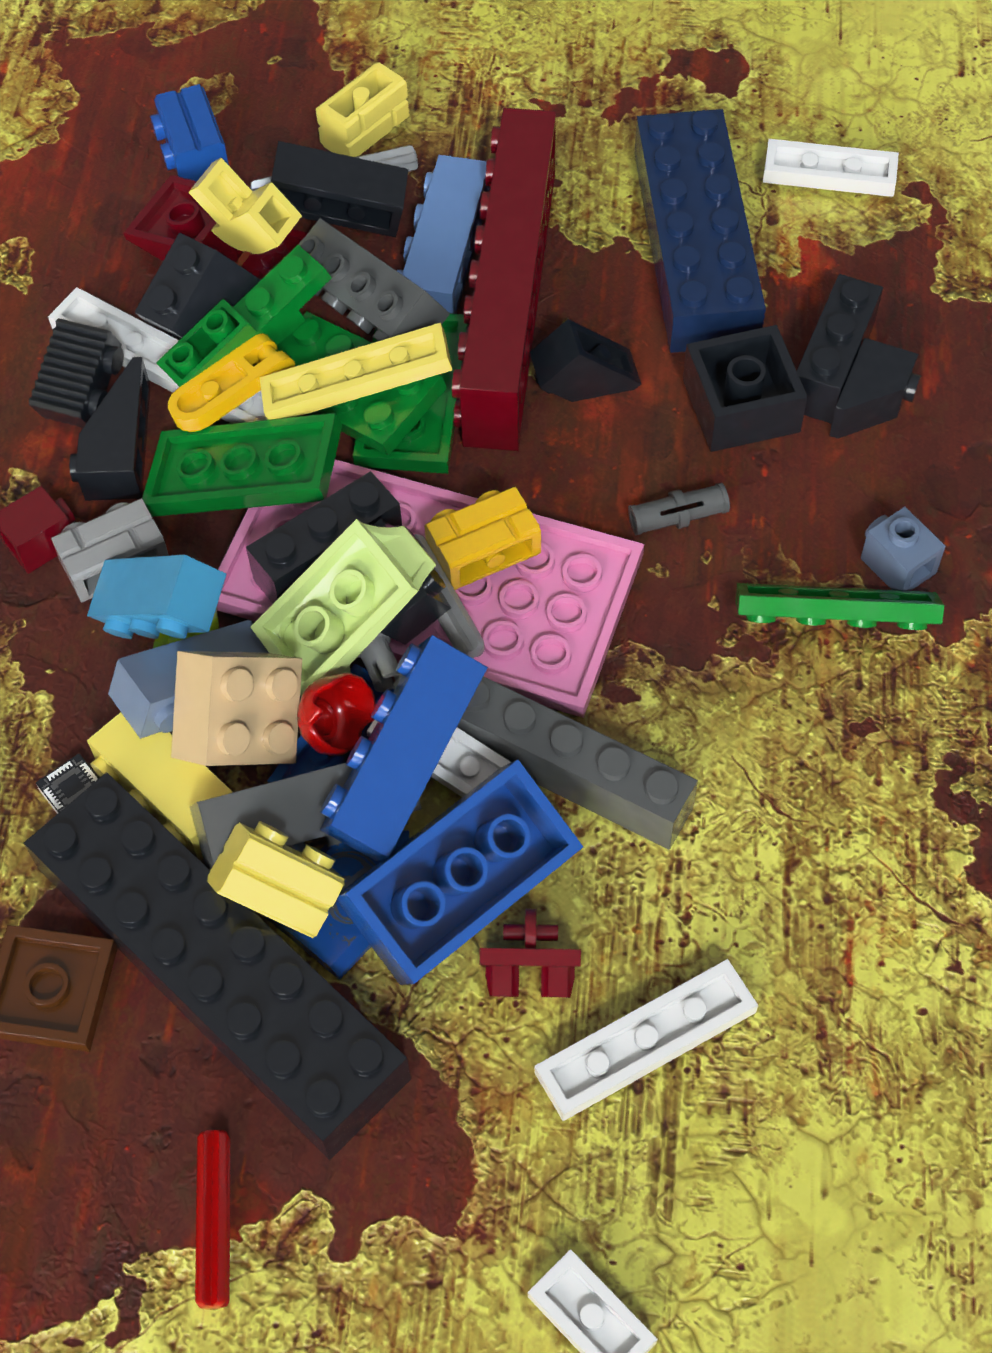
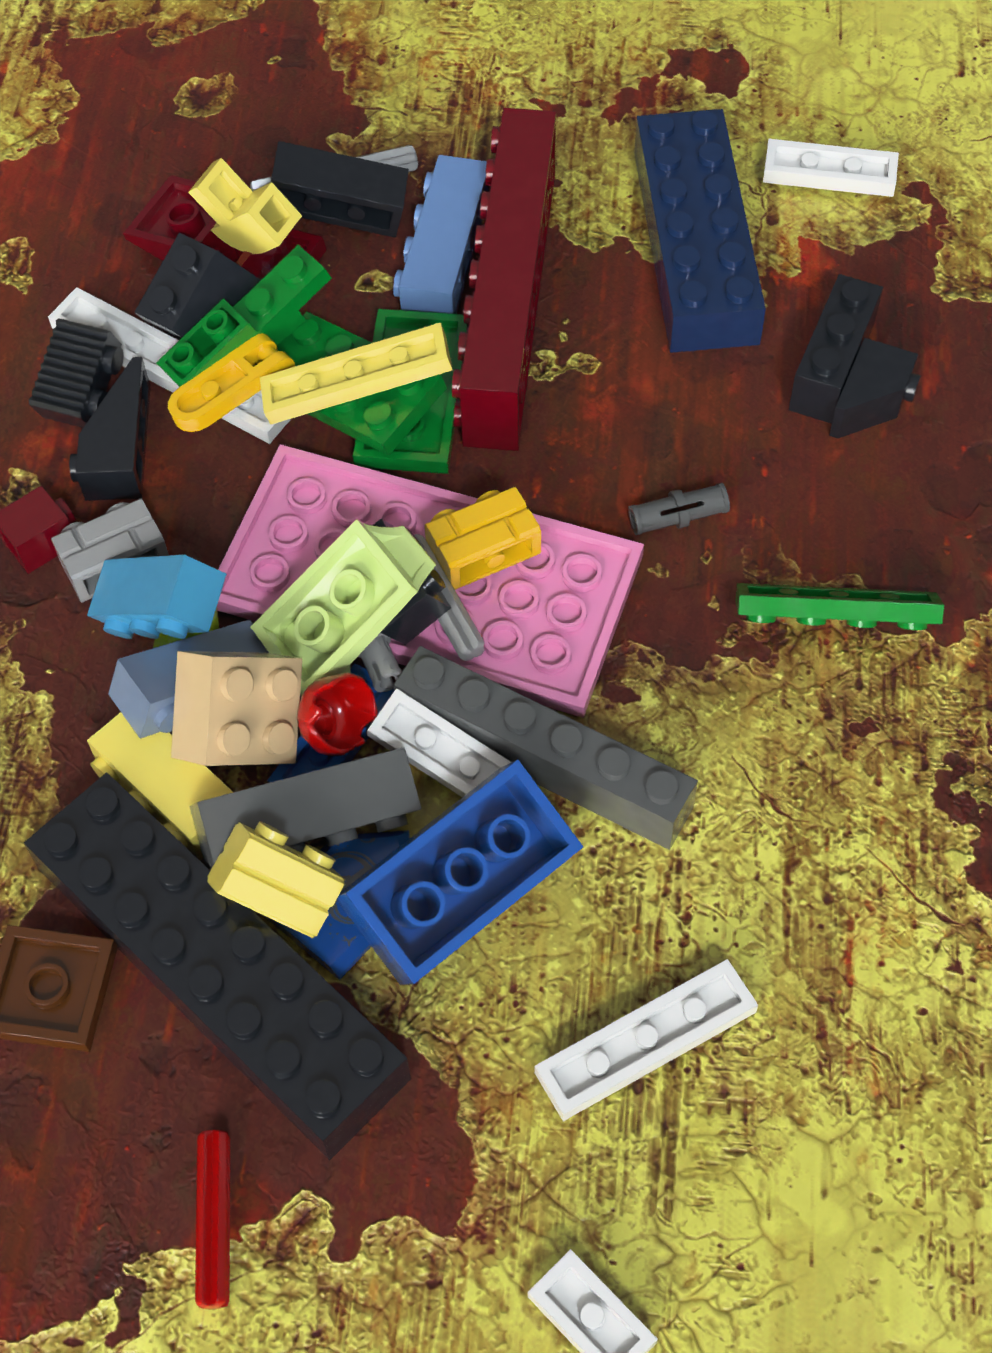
tile [36,754,99,814] -> none
green plate [142,413,342,517] -> none
blue brick [150,84,229,181] -> none
black brick [246,471,402,603] -> none
dark grey brick [299,218,450,341] -> none
light yellow brick [316,62,409,157] -> none
blue brick [320,635,488,861] -> none
dark red hips [480,908,581,998] -> none
black slope [530,319,641,402] -> none
black brick [683,325,808,452] -> none
sand blue brick [860,507,946,591] -> none

